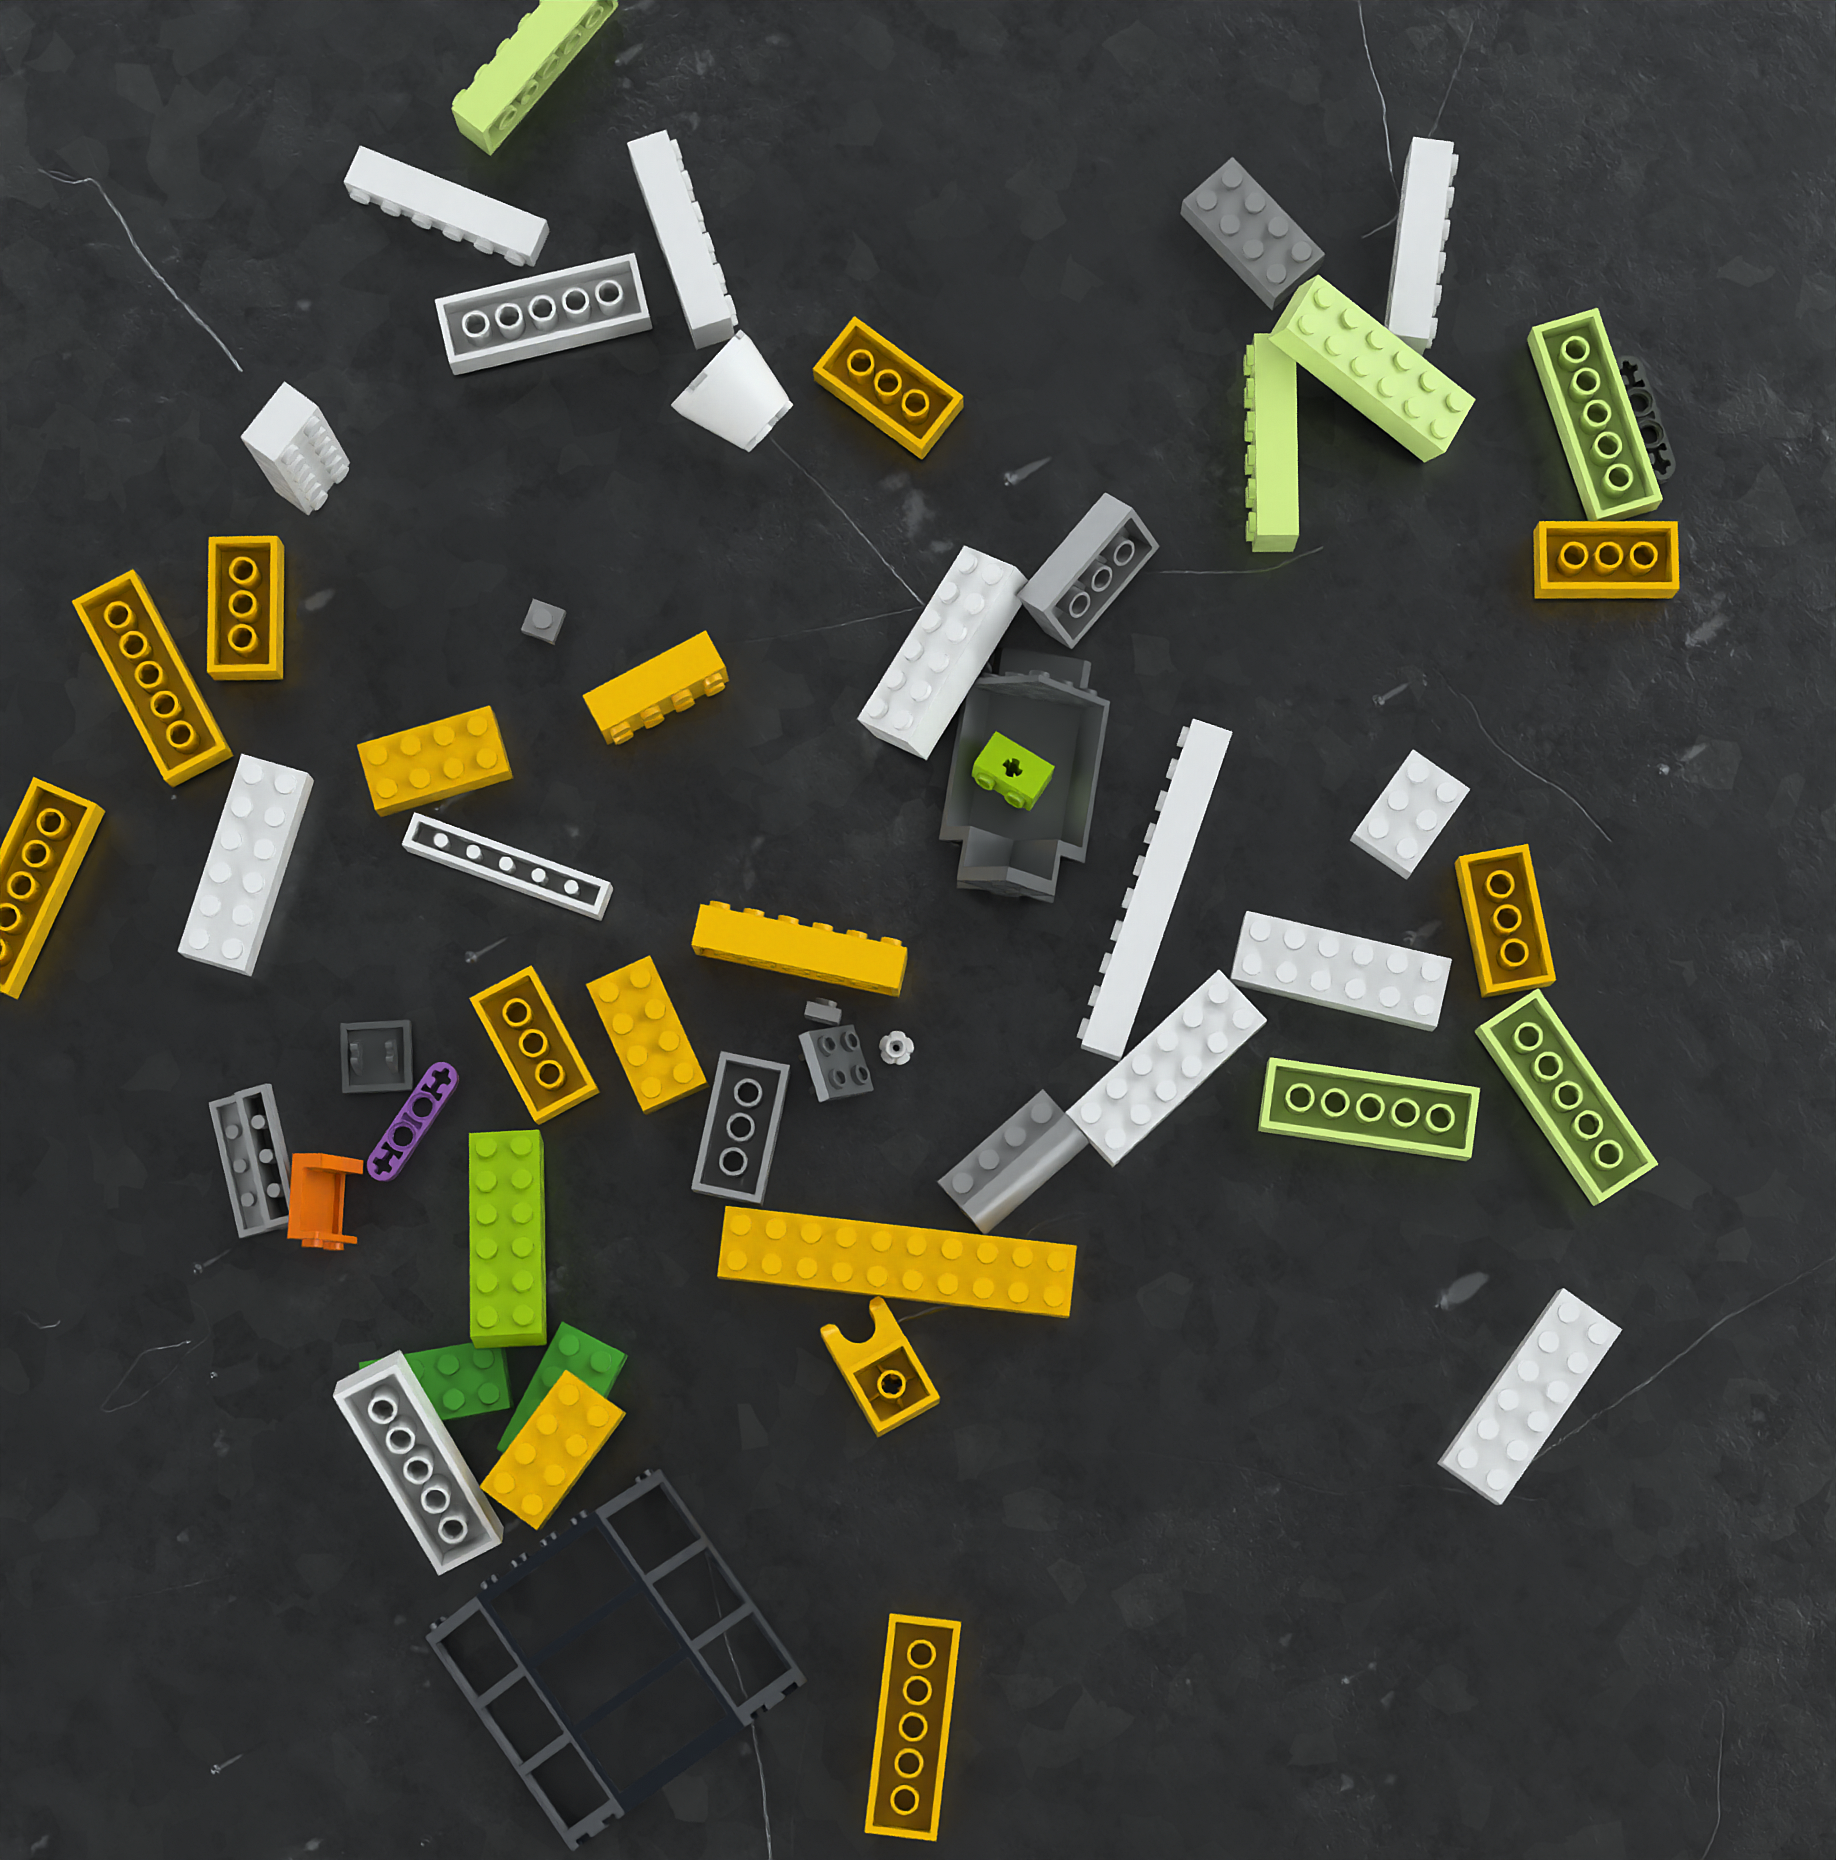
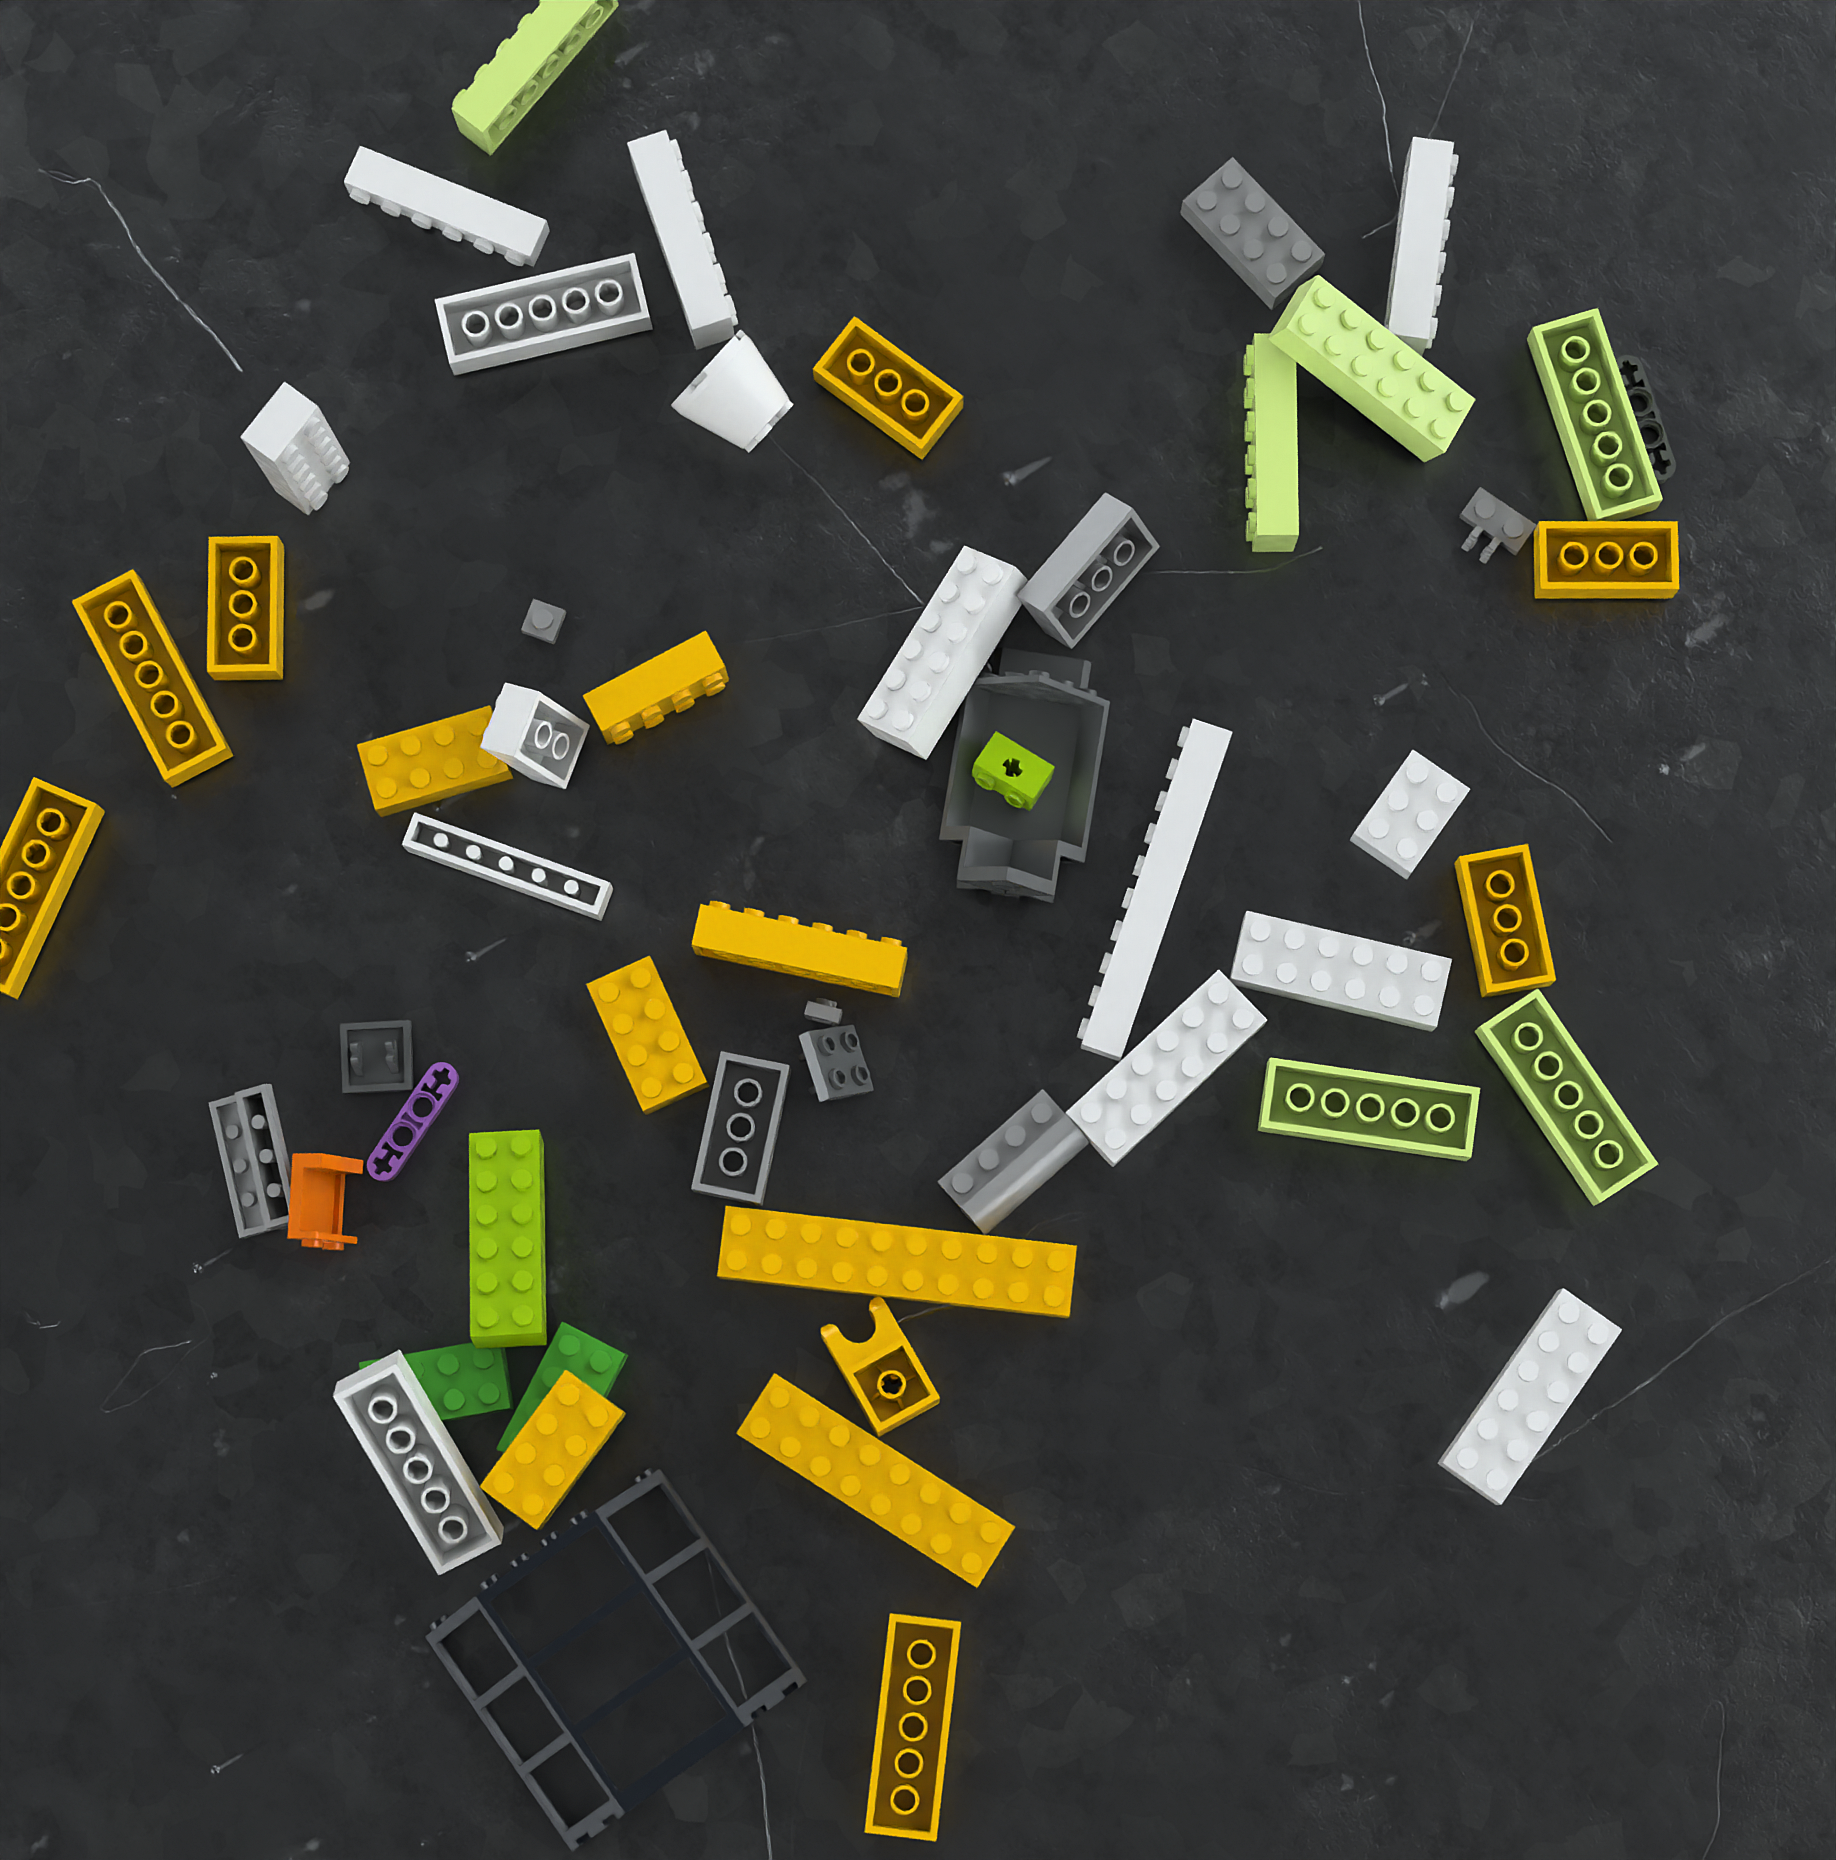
white brick [178,754,314,976] -> none
yellow brick [469,965,600,1125] -> none
white plate [879,1031,914,1065] -> none
none -> white brick [480,682,590,789]
none -> yellow brick [736,1373,1015,1588]
none -> light grey hinge [1459,487,1537,564]

